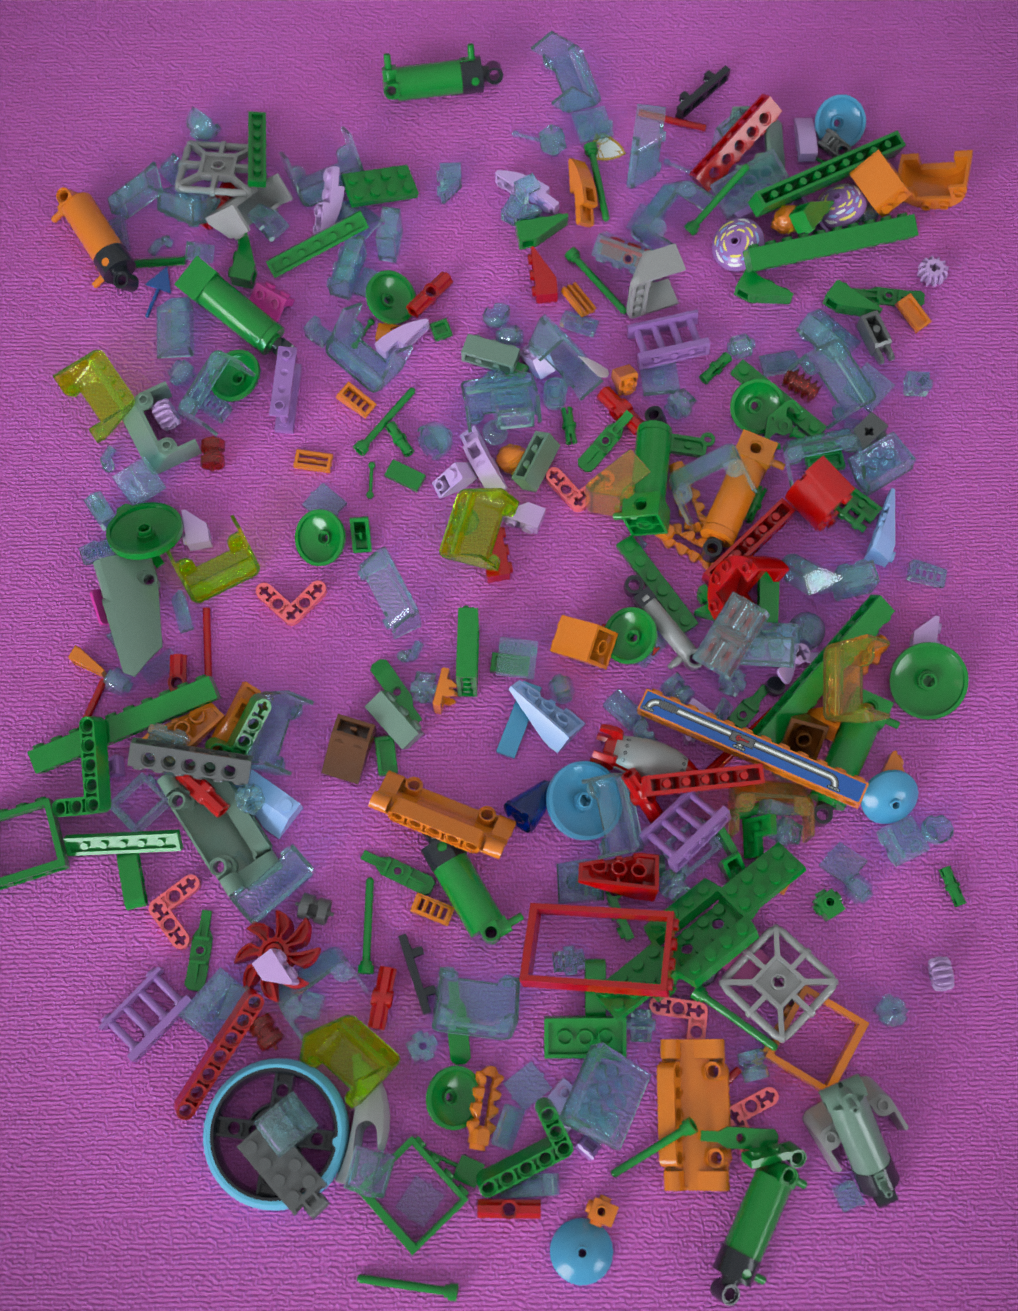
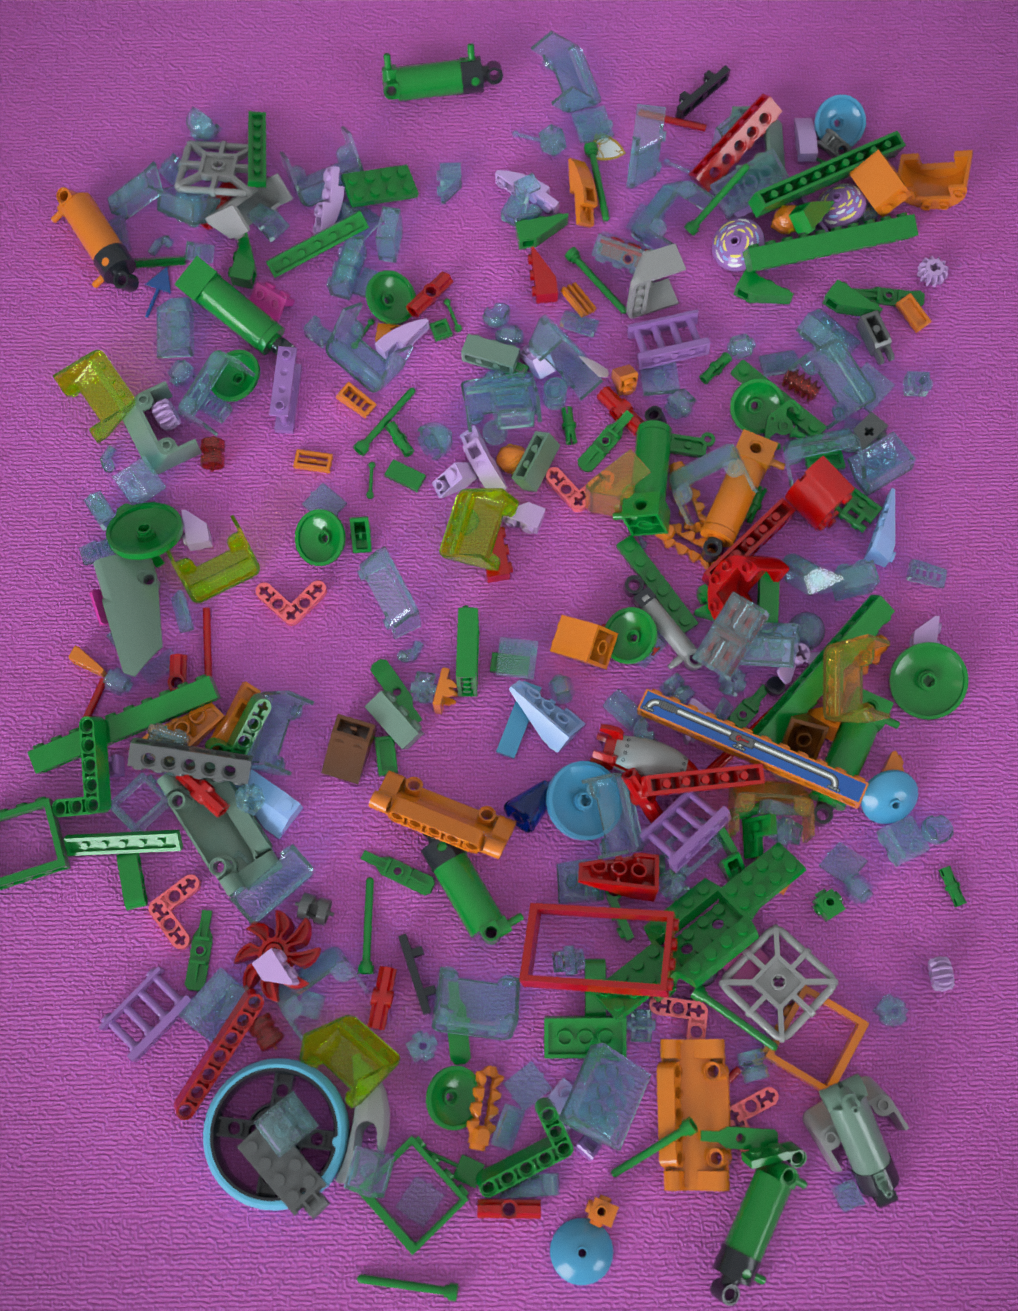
orange slope [410,892,455,927] -> none
none -> green hinge [444,298,462,333]

